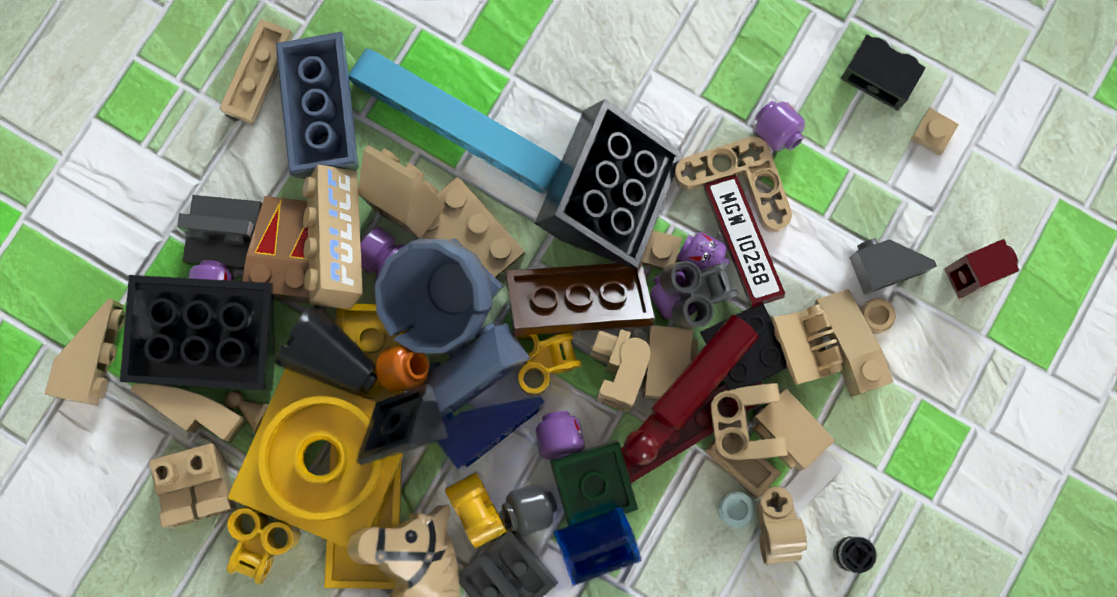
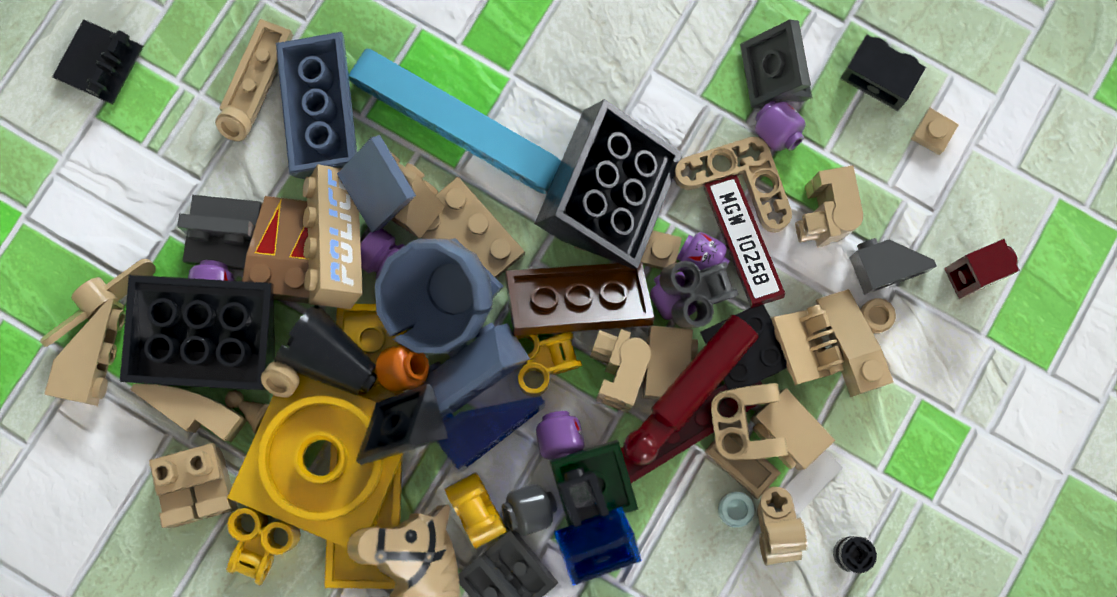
none -> tan piece [40,259,156,347]
none -> black hinge [52,19,144,104]
none -> tan tile [215,107,252,141]
none -> tan tile [261,362,300,398]
none -> sand blue tile [337,135,416,233]
none -> black window [557,467,609,527]
none -> dark grey bracket [740,19,812,108]
none -> tan hips [795,165,863,248]

